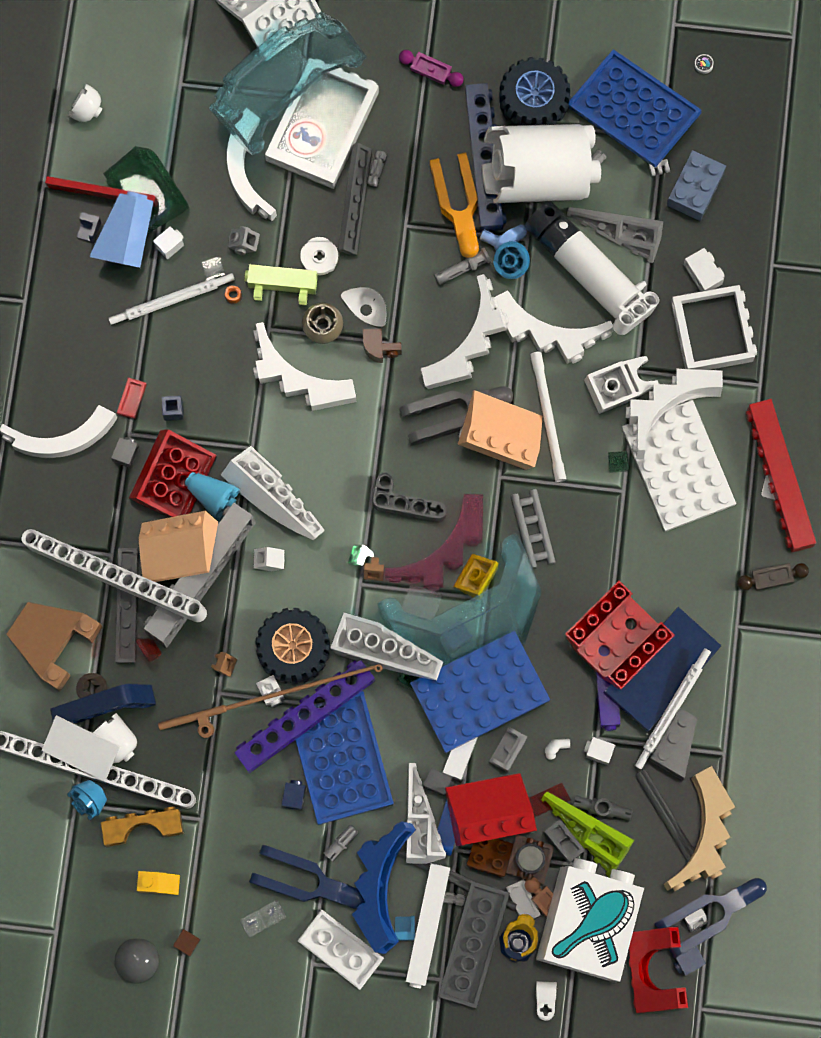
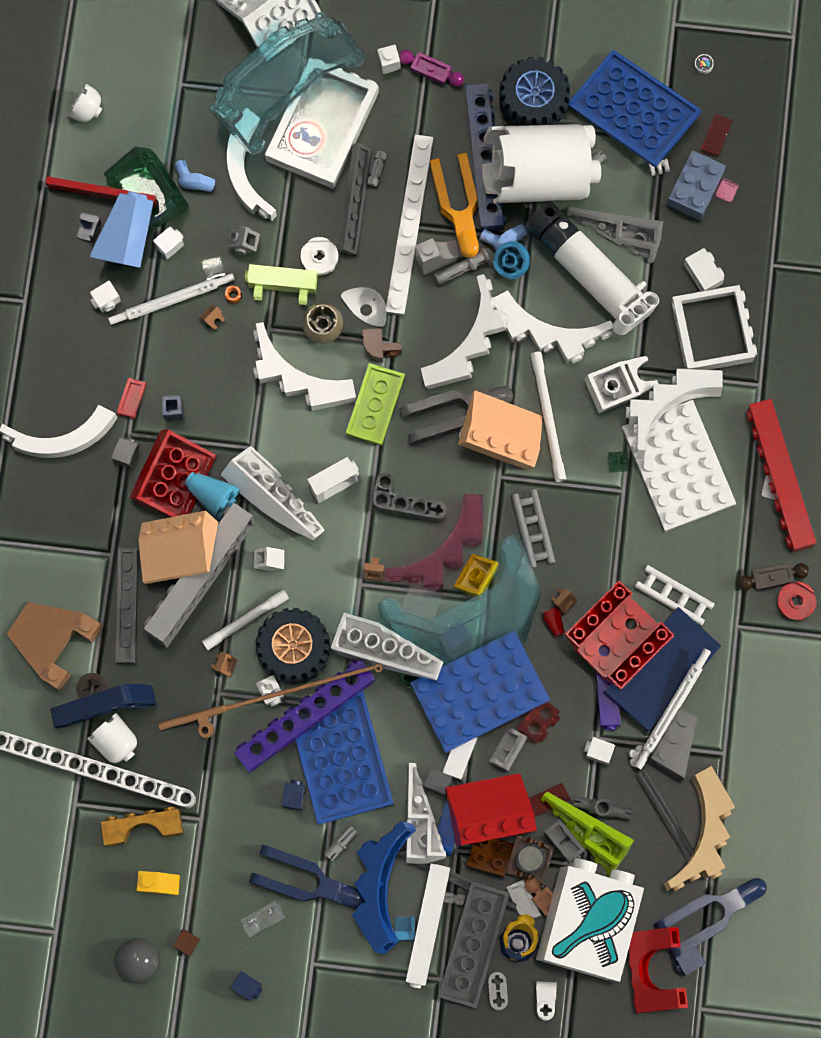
white beam [21,529,207,622] -> none
white piece [41,715,120,782] -> none
dark azure cone [67,780,107,820] -> none
clear red slope [136,639,162,662] -> none
white tile [298,910,384,990] -> none
clear green tile [348,545,373,567] -> none
white arm [544,739,570,760] -> none
white tile [685,908,708,932] -> none
none -> white brick [90,281,121,312]
none -> light blue arm [174,160,215,192]
none -> medium nougat tile [199,305,224,329]
none -> white piece [202,589,289,650]
none -> dark blue brick [230,971,263,1001]
none -> white window [307,457,359,504]
none -> lime plate [346,363,405,446]
none -> white brick [377,45,401,74]
none -> white plate [386,135,433,316]
none -> light grey arch [415,238,466,276]
none -> light grey beam [488,972,508,1010]
none -> clear red brick [518,702,560,744]
none -> red cone [542,607,565,637]
none -> medium nougat tile [551,588,577,615]
none -> white plant [629,745,645,767]
none -> white bar [635,565,715,627]
none -> clear red slope [701,114,733,155]
none -> clear pink tile [715,178,740,203]
none -> plate [777,582,816,621]

